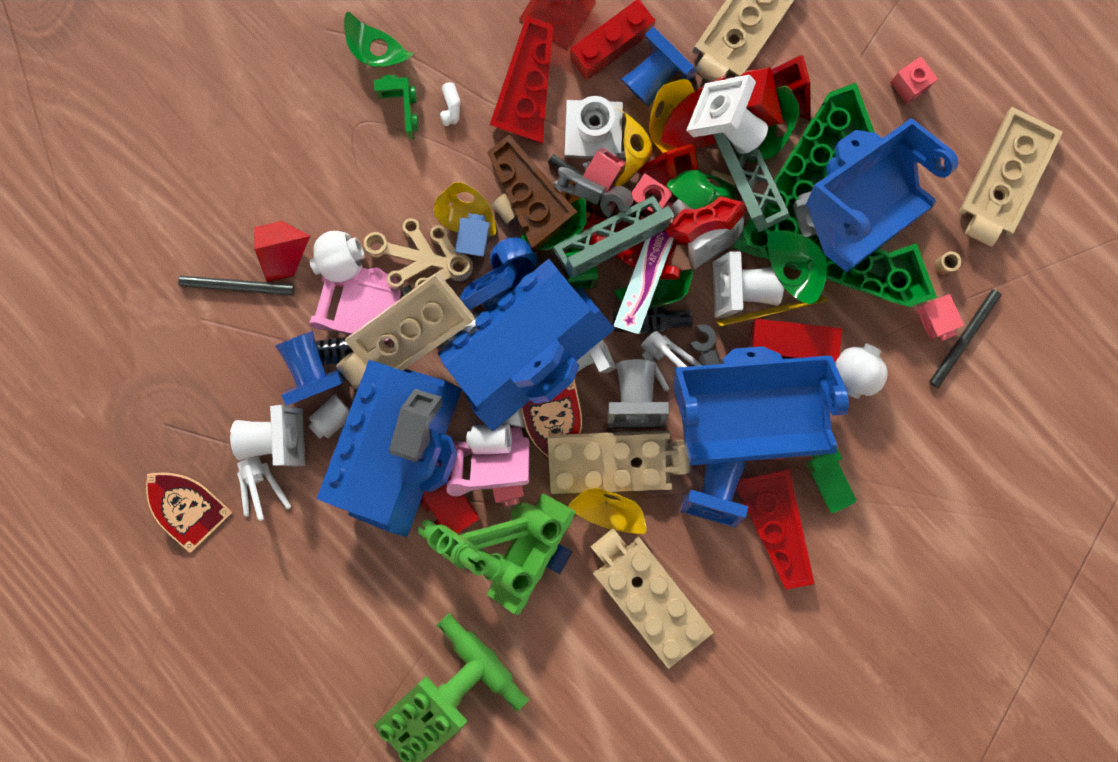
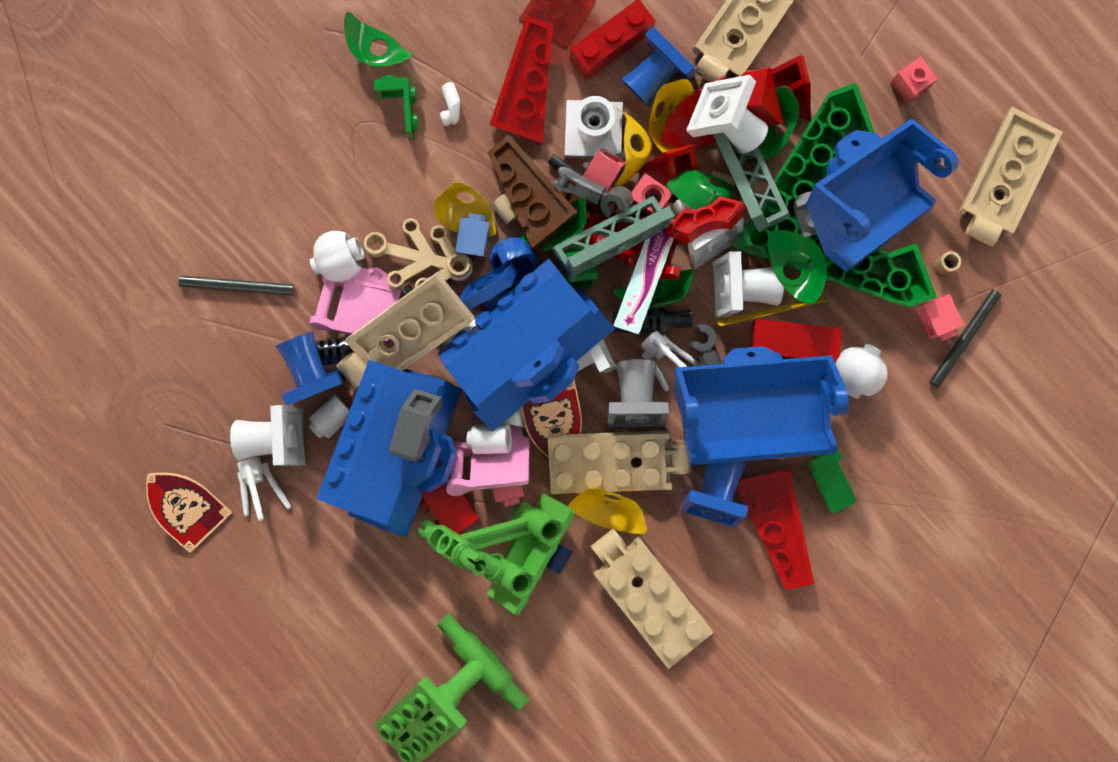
red slope [254,221,311,282] -> none

